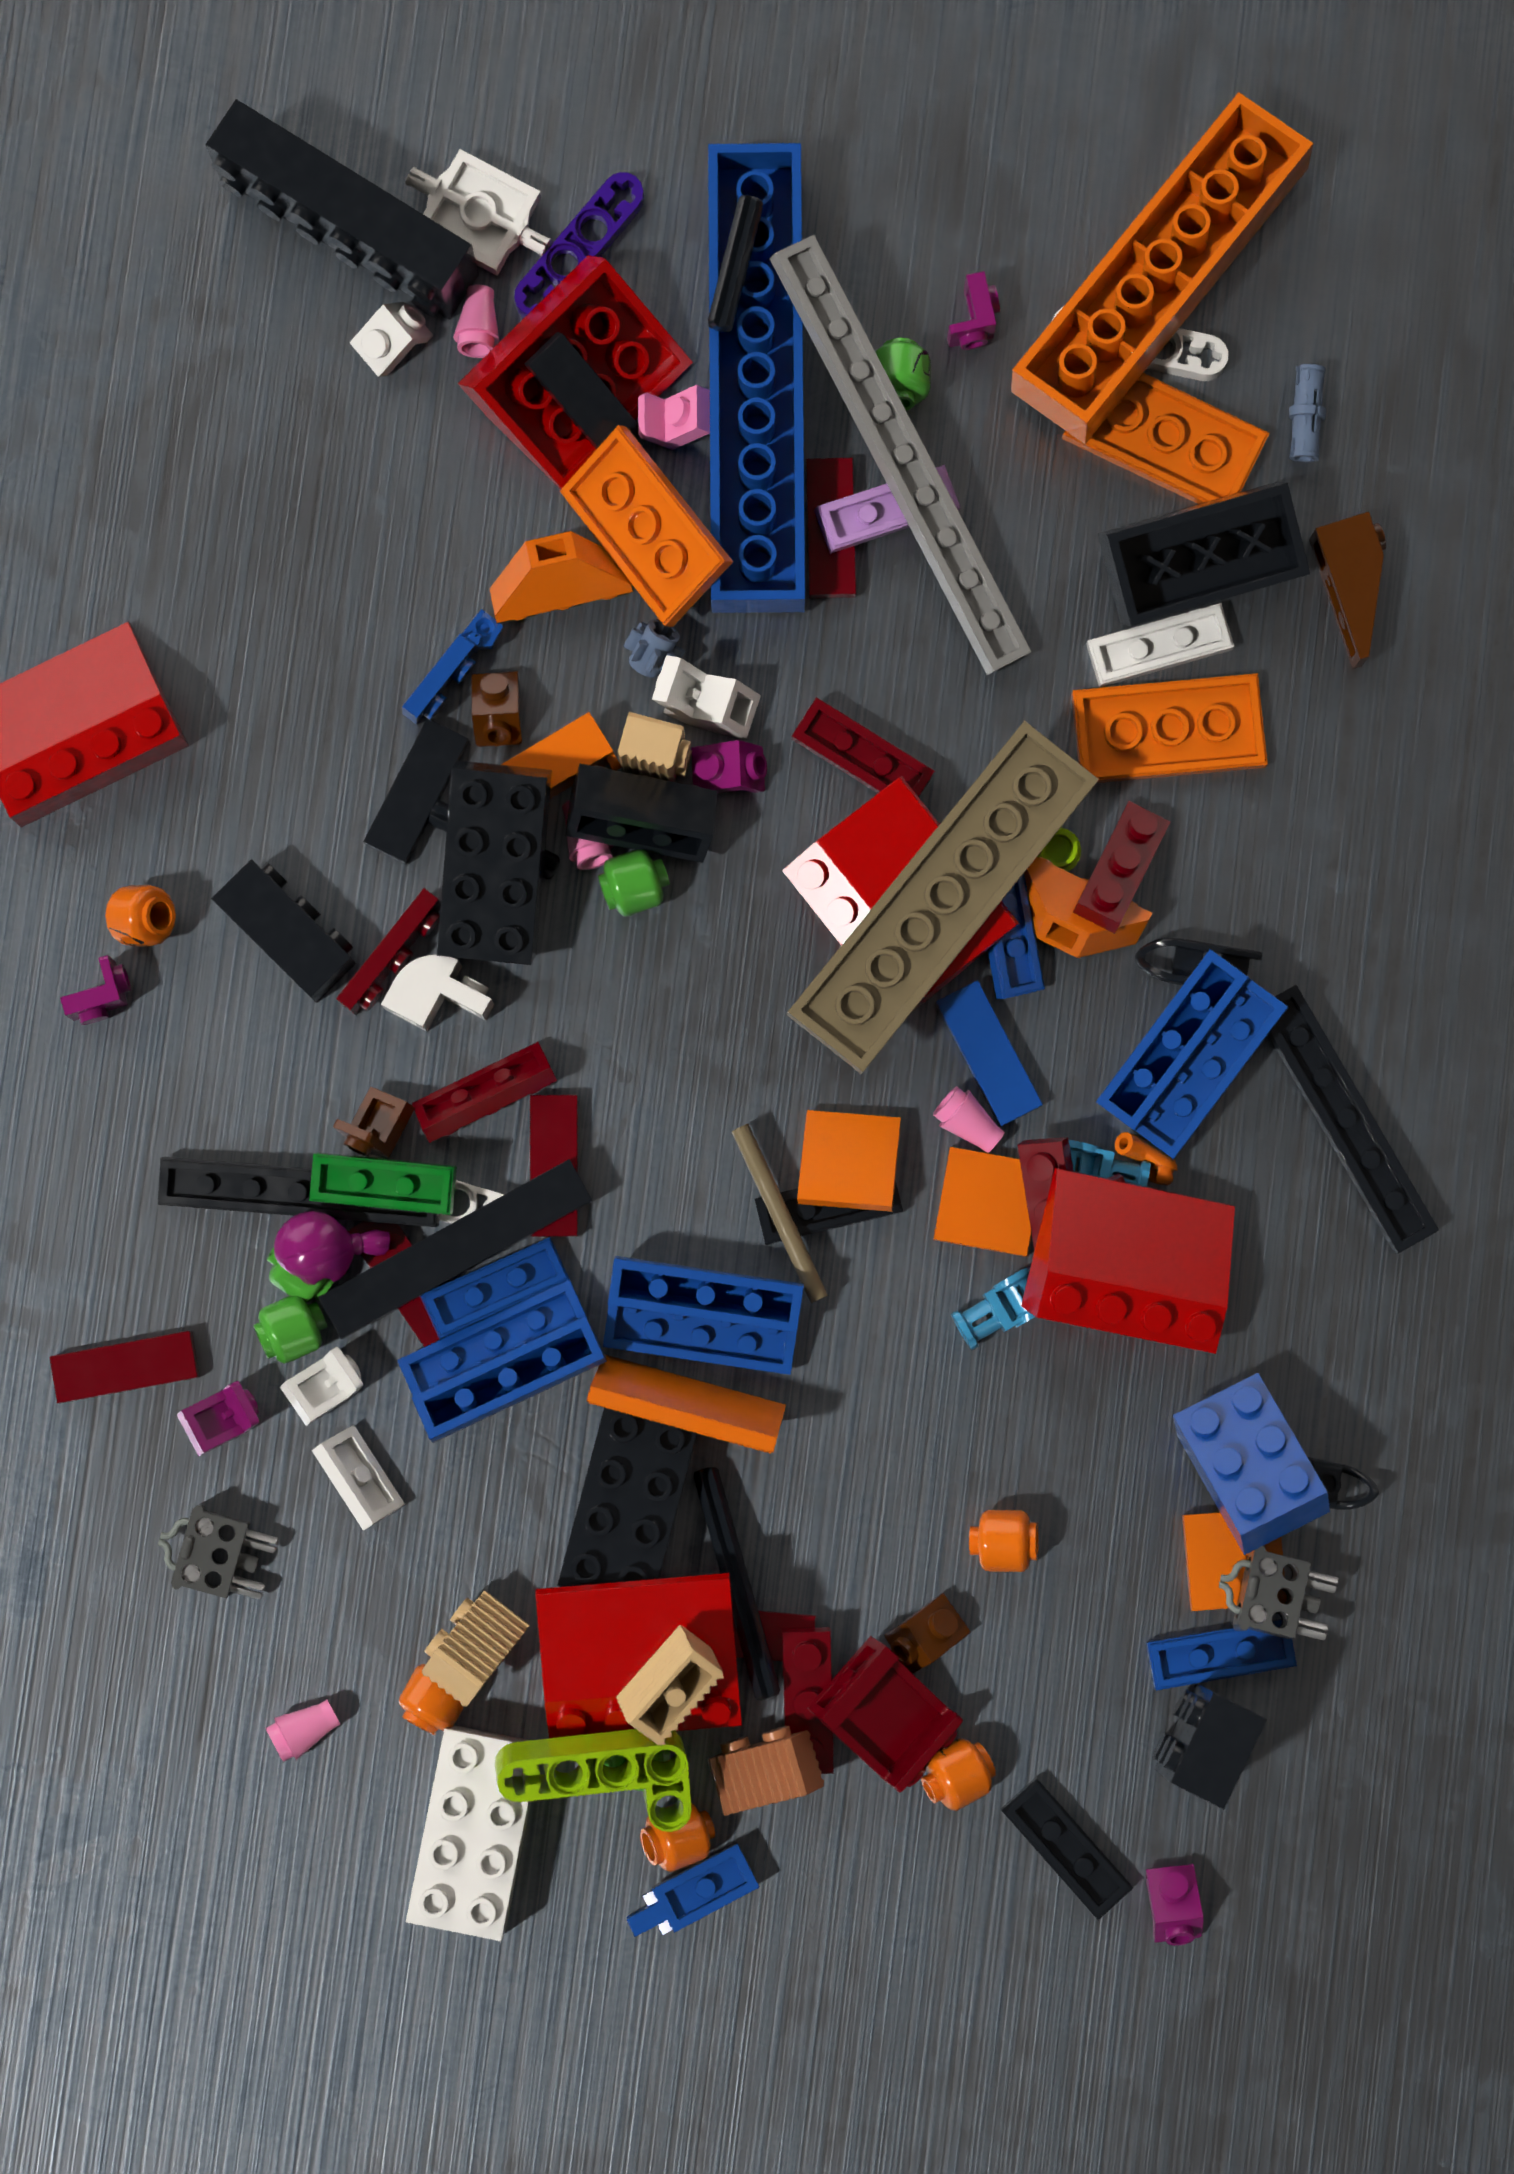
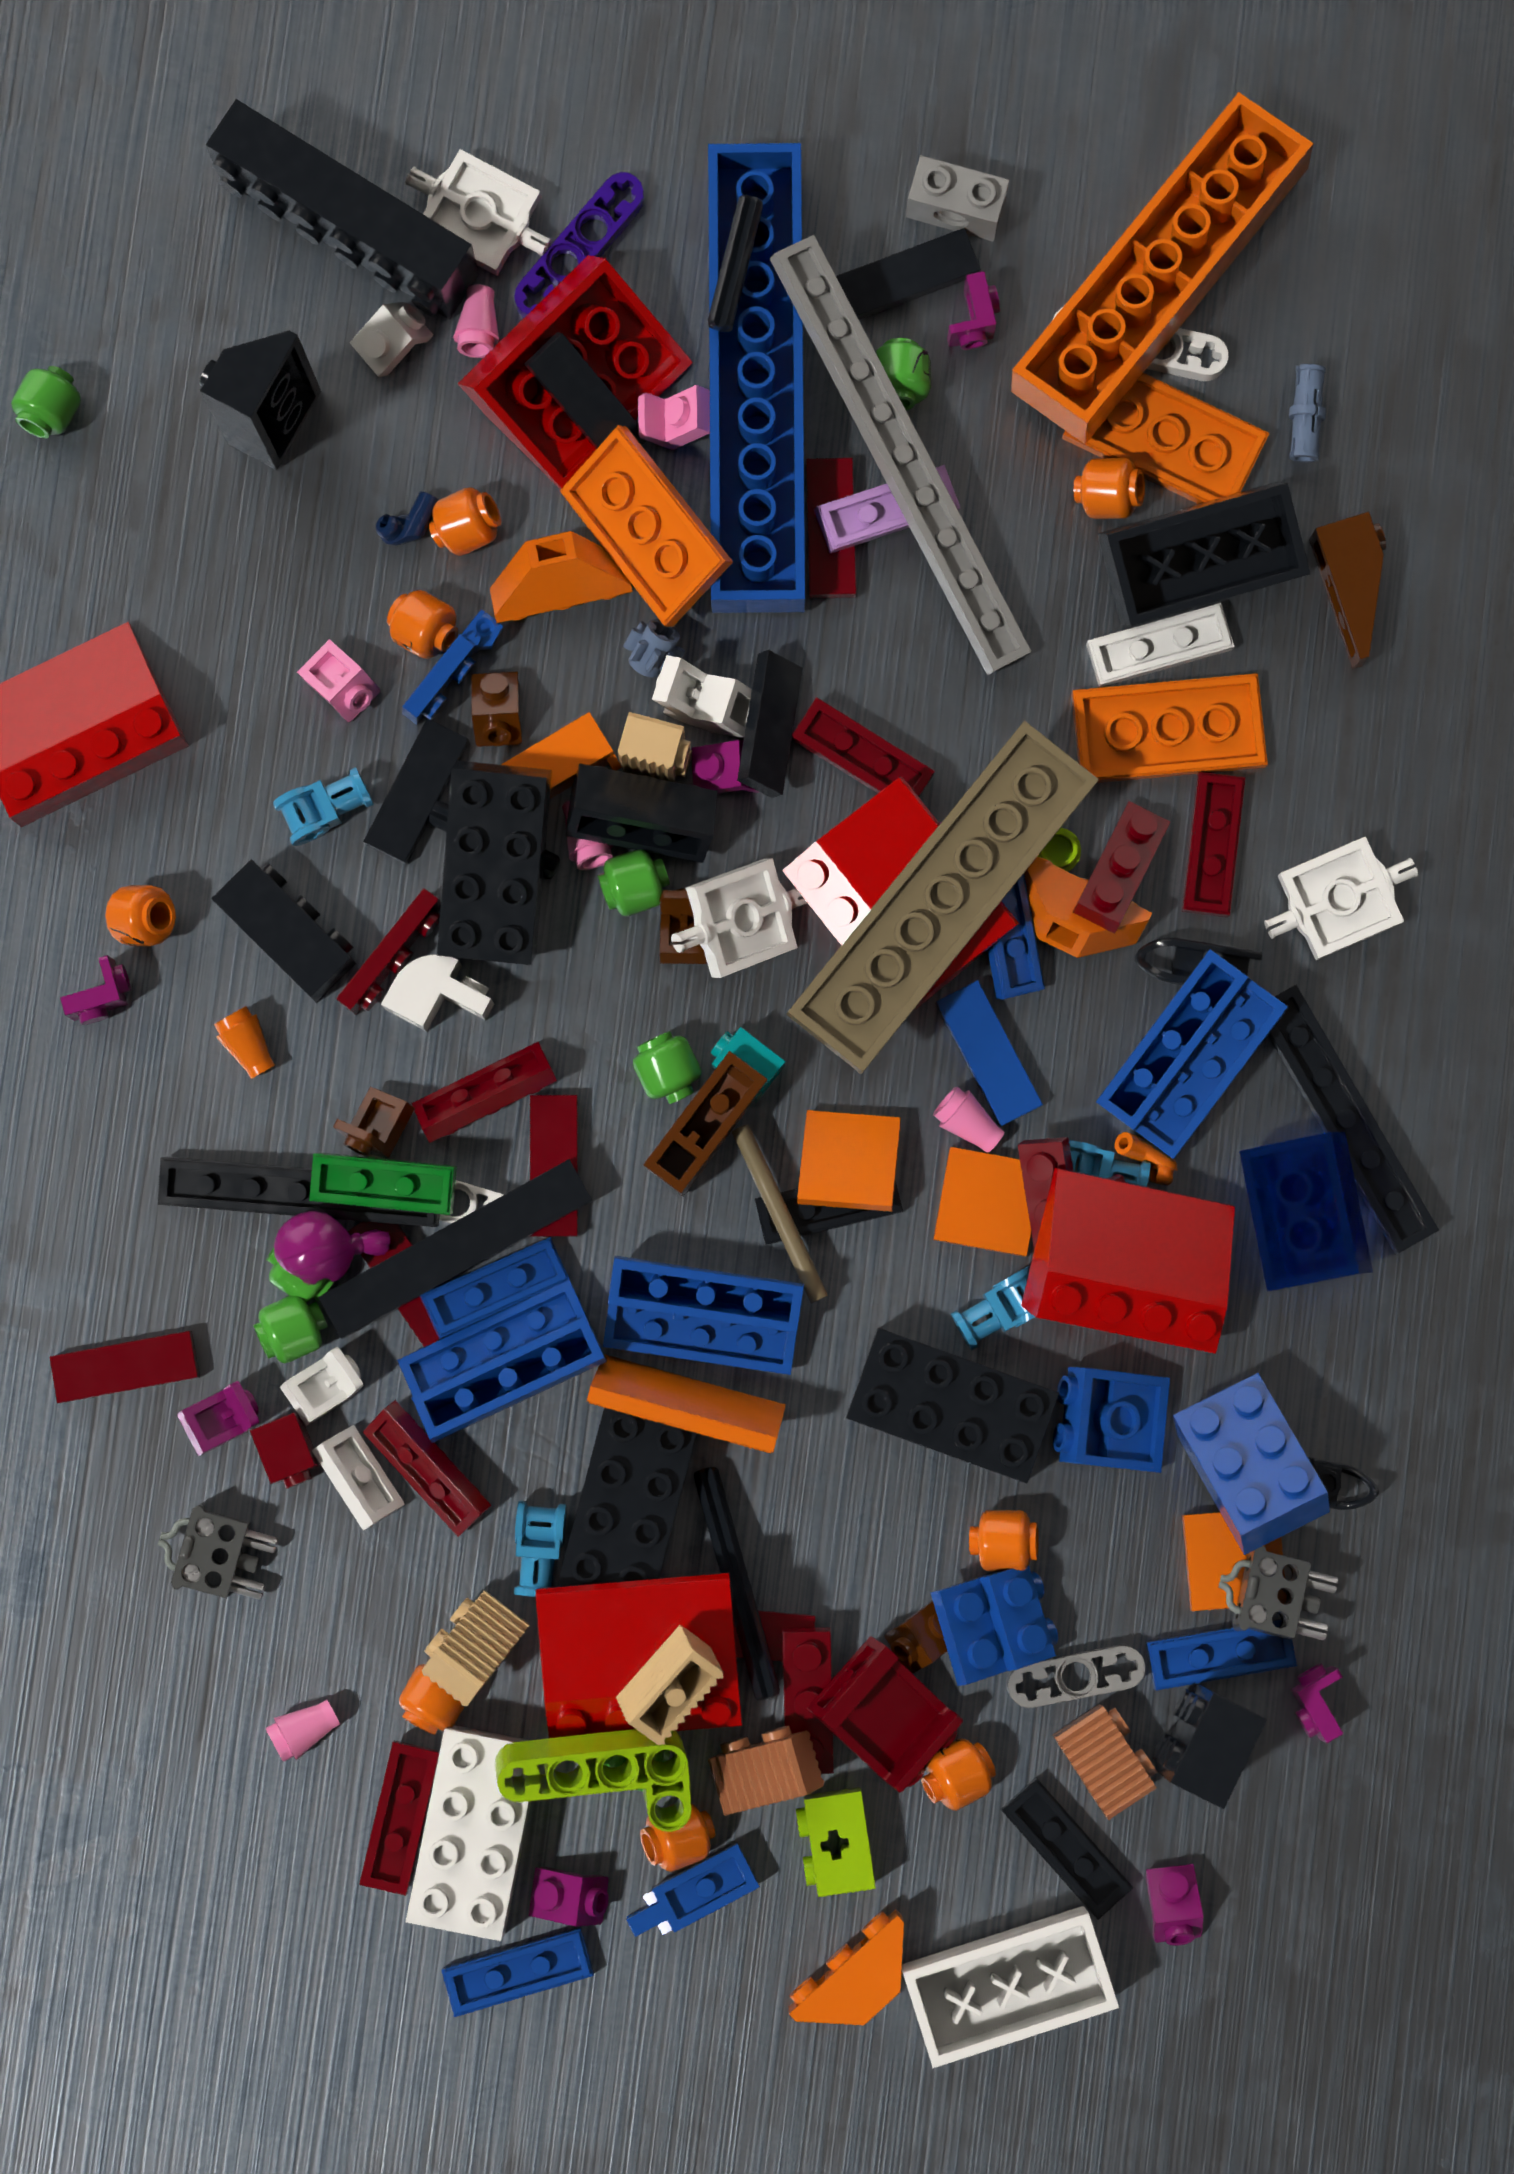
none -> bright green head [11,366,81,439]
none -> black slope [199,330,321,470]
none -> orange cone [214,1006,275,1079]
none -> dark red brick [250,1412,321,1489]
none -> dark azure connector [273,767,374,846]
none -> bright pink bracket [297,639,380,722]
none -> dark red plate [359,1740,440,1896]
none -> dark red plate [363,1400,491,1537]
none -> dark blue arm [375,491,439,546]
none -> orange head [387,590,459,659]
none -> orange head [429,487,502,556]
none -> blue tile [441,1927,594,2017]
none -> dark azure connector [514,1501,567,1597]
none -> magenta bracket [528,1867,609,1927]
none -> bright green head [632,1031,702,1104]
none -> reddish brown slope [643,1051,768,1197]
none -> reddish brown bracket [659,888,707,964]
none -> white plate [671,858,807,978]
none -> teal brick [710,1027,785,1103]
none -> black tile [737,650,803,798]
none -> orange slope [789,1909,904,2025]
none -> lime brick [796,1787,876,1897]
none -> black tile [836,228,981,320]
none -> black brick [845,1328,1059,1483]
none -> white brick [902,1906,1119,2068]
none -> light grey brick [906,155,1009,242]
none -> blue plate [931,1565,1058,1686]
none -> light grey beam [1007,1645,1145,1708]
none -> nougat brick [1052,1704,1158,1820]
none -> blue plate [1053,1367,1170,1473]
none -> orange head [1073,458,1145,519]
none -> dark red tile [1181,772,1245,918]
none -> clear blue brick [1239,1132,1373,1292]
none -> white plate [1264,836,1418,961]
none -> magenta bracket [1290,1663,1343,1743]

